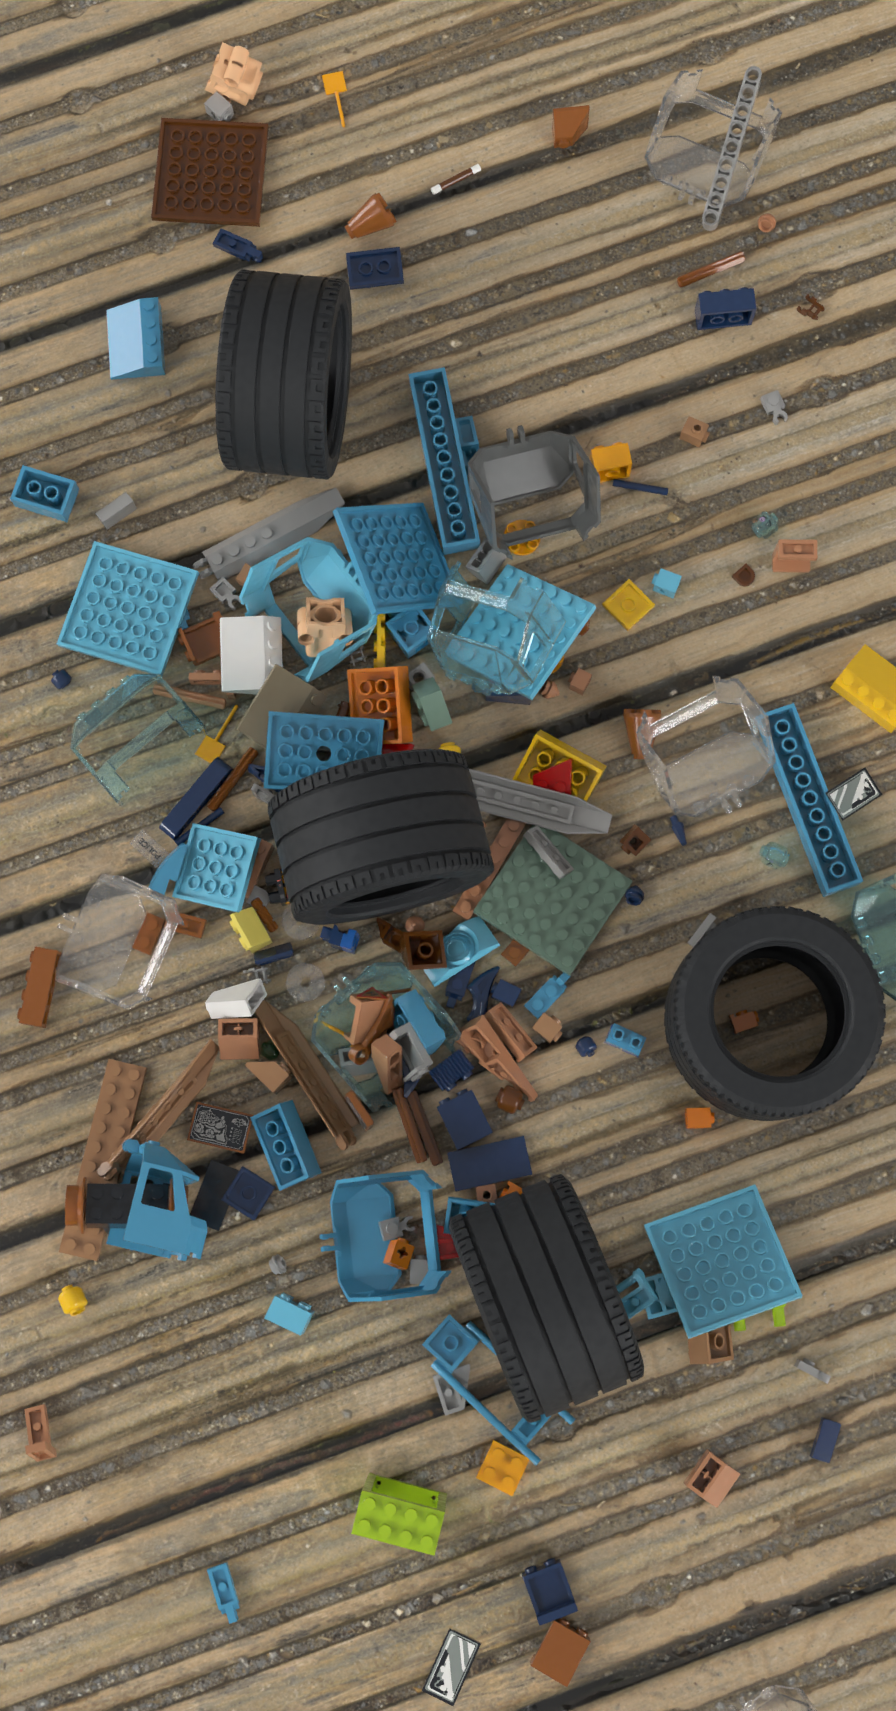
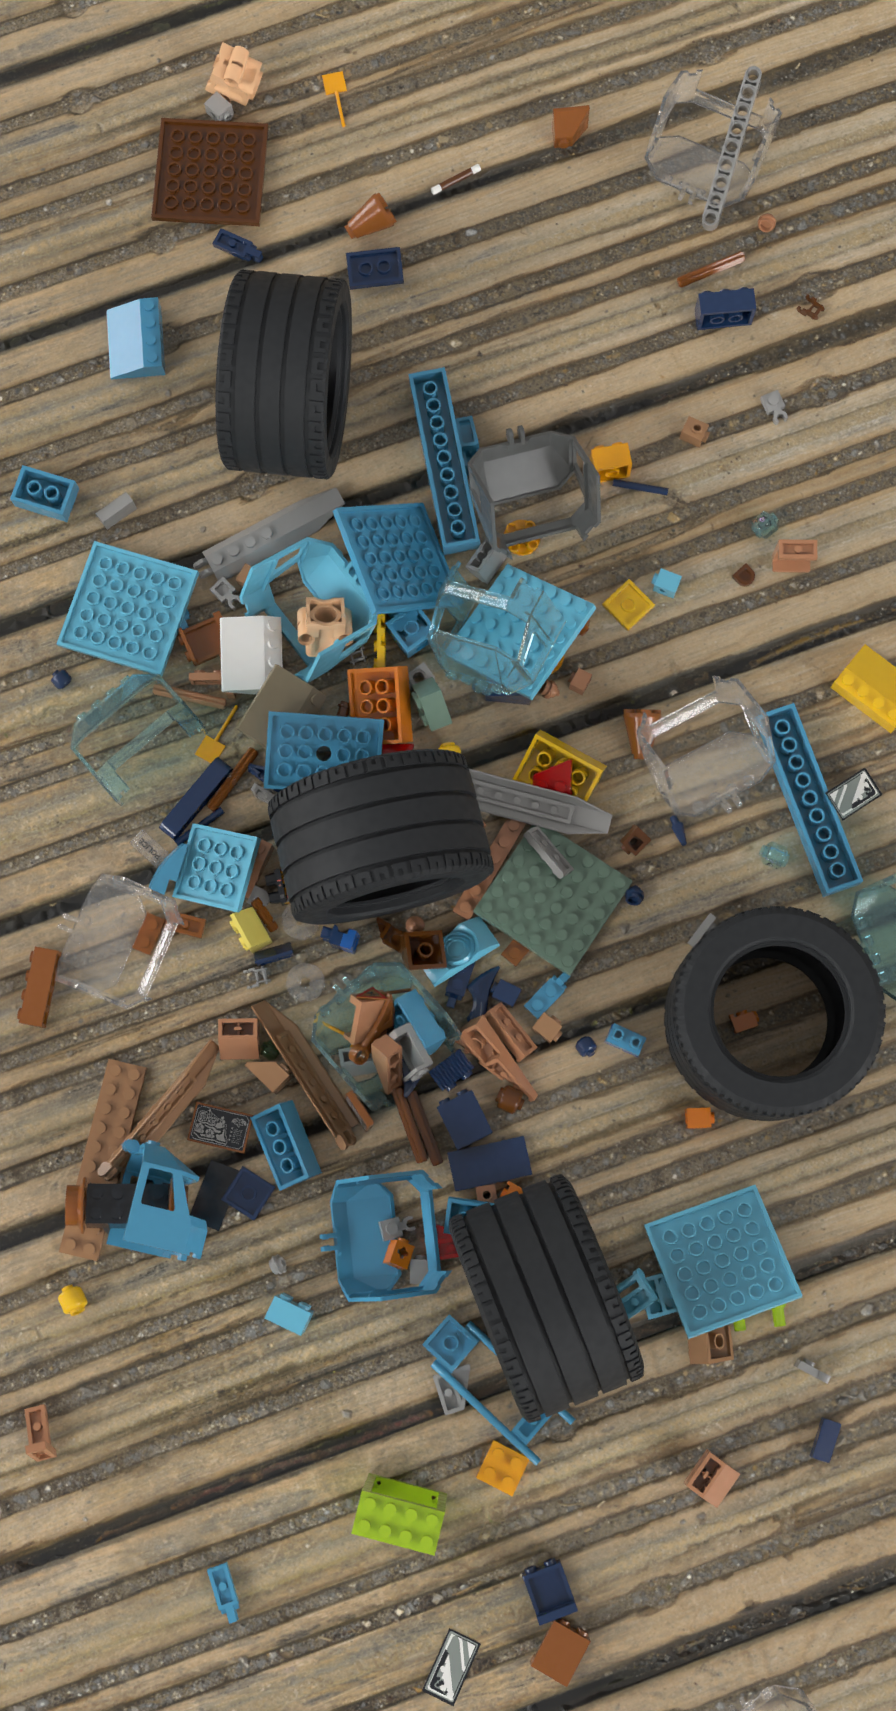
white slope [205,978,267,1019] -> none

